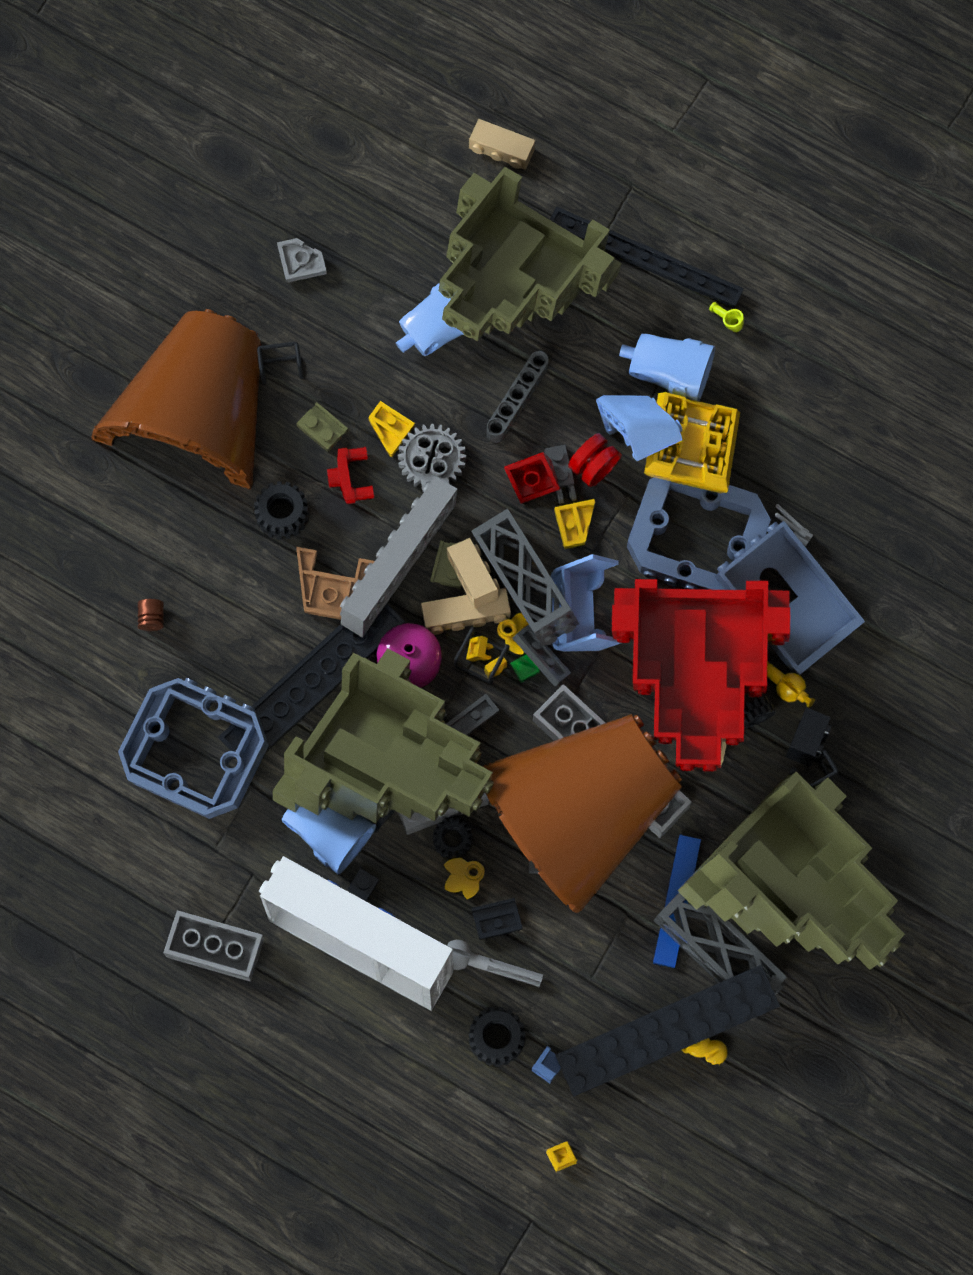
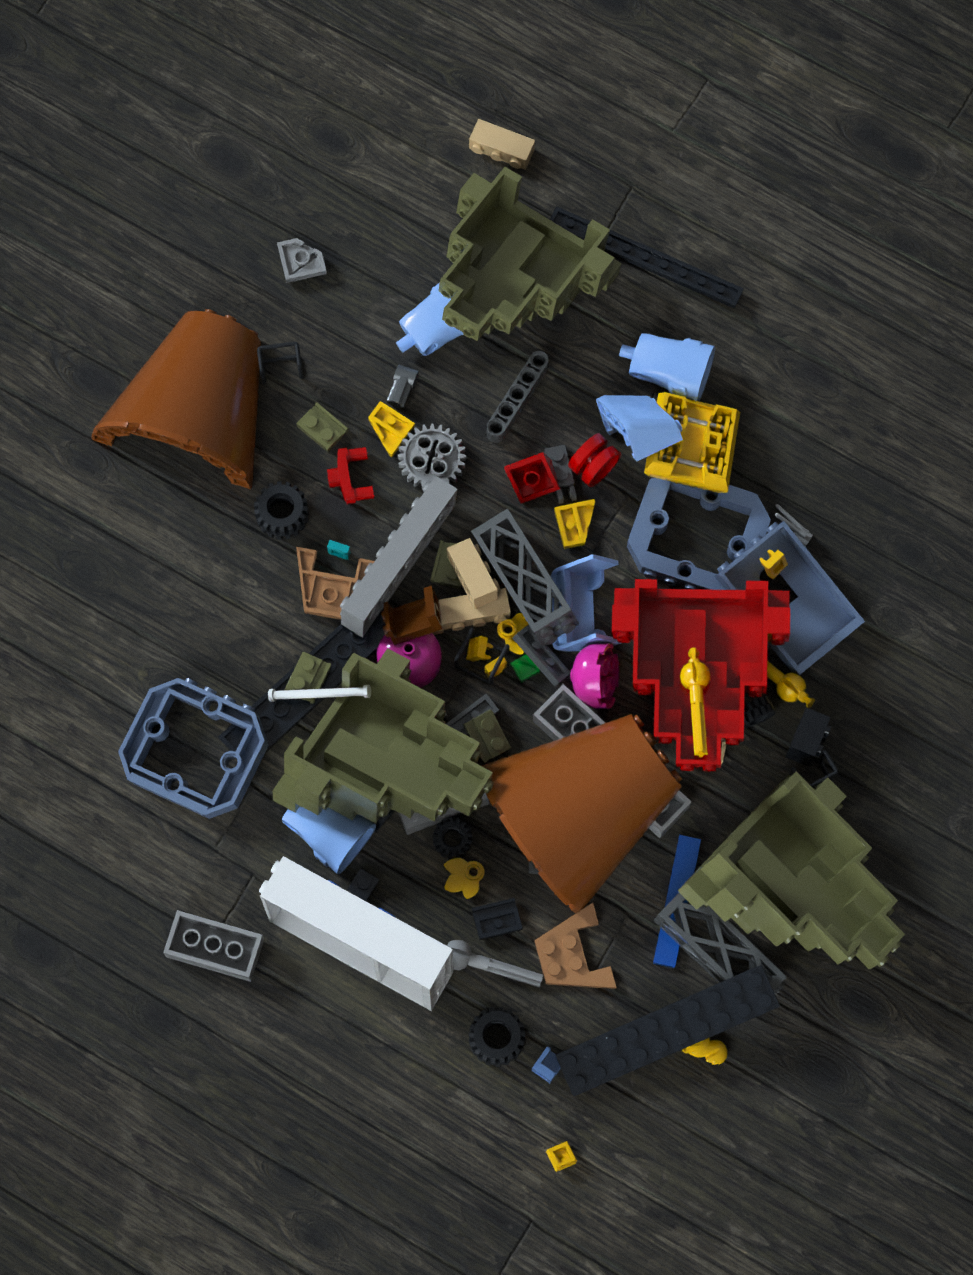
copper piece [138,599,164,631] -> none
neon yellow bar [709,302,744,332] -> none
none -> white bar [268,685,371,702]
none -> olive plate [284,652,332,704]
none -> teal tile [327,540,351,560]
none -> reddish brown panel [381,585,443,645]
none -> dark grey piece [387,364,419,408]
none -> olive plate [463,709,511,763]
none -> medium nougat wing [534,903,616,989]
none -> dark pink cylinder [570,643,619,709]
none -> yellow piece [680,648,711,757]
none -> yellow tile [759,550,788,579]

